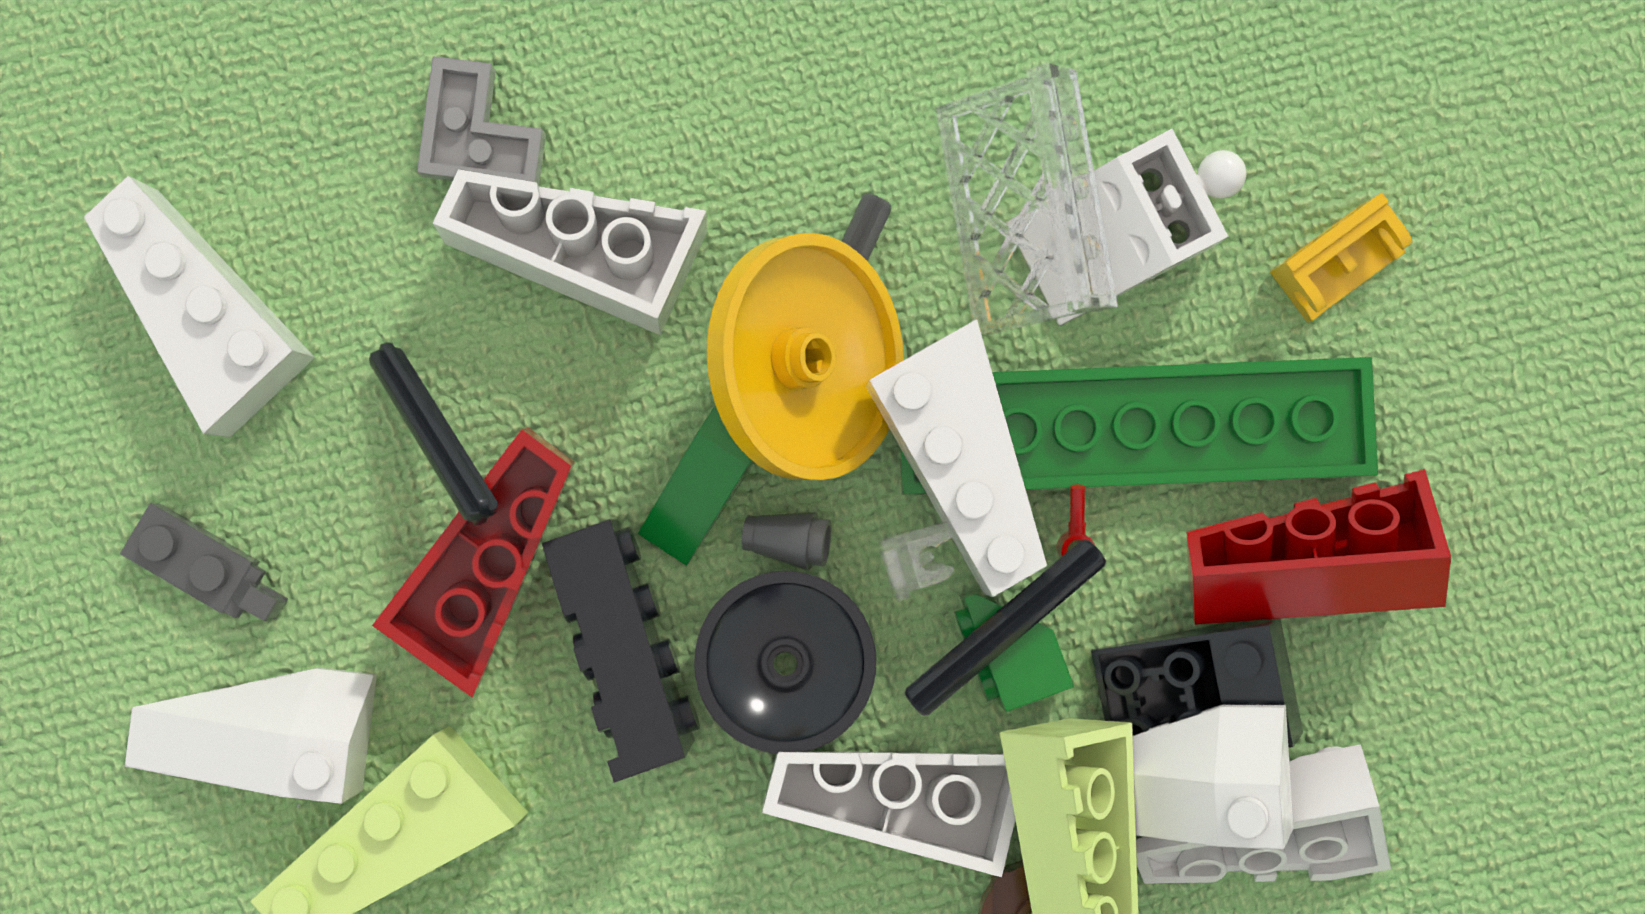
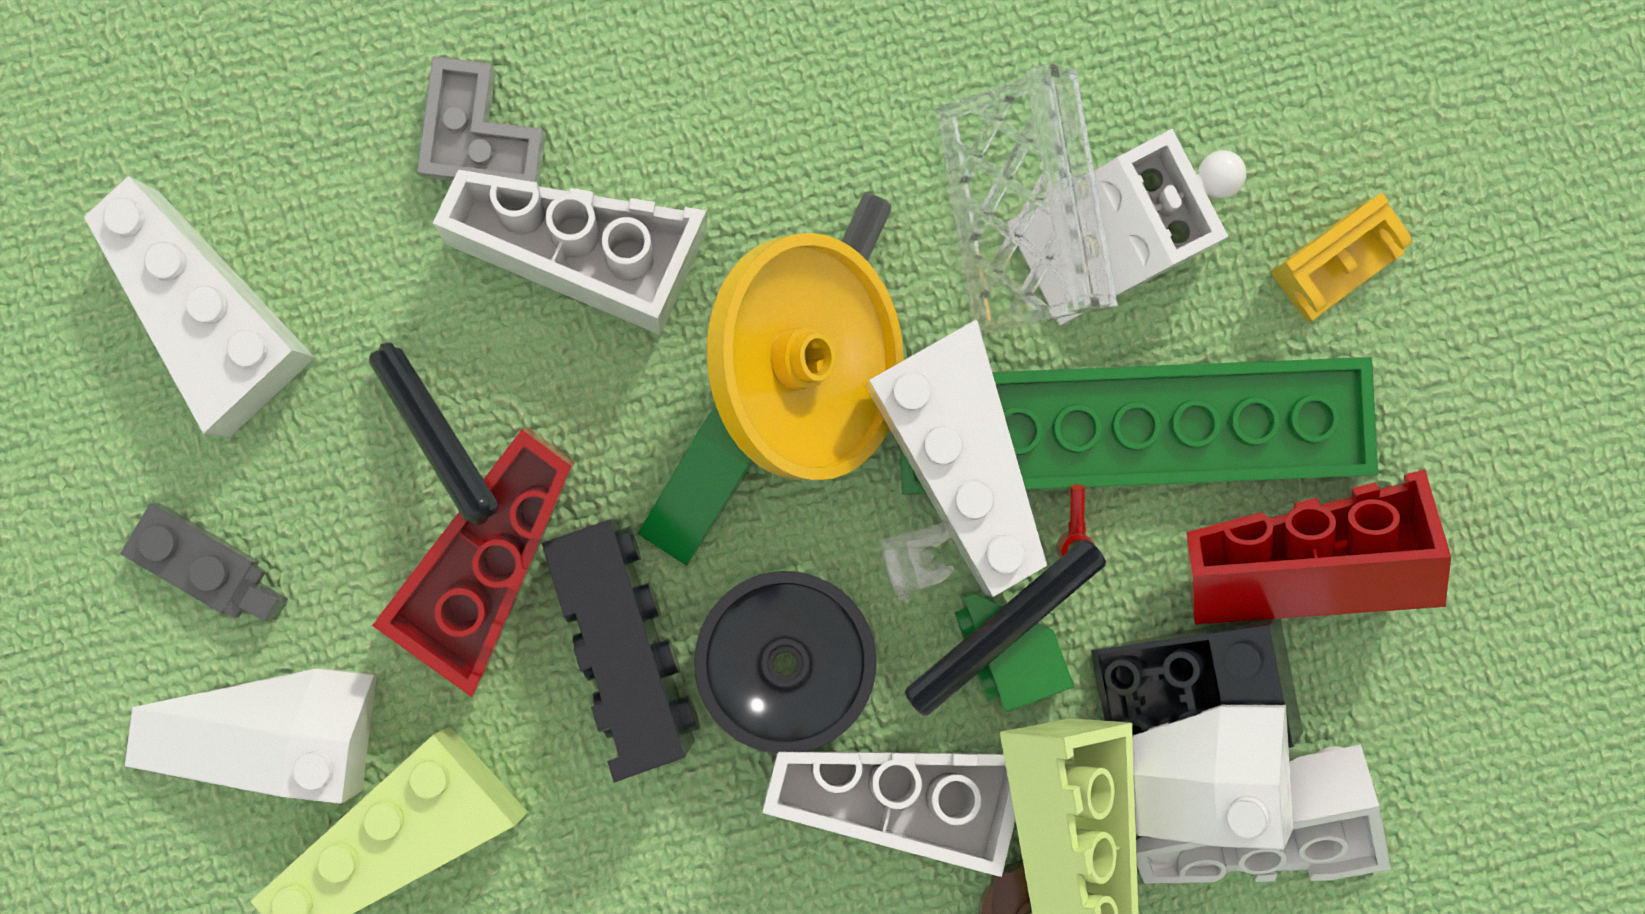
dark grey cone [742,512,832,571] -> none

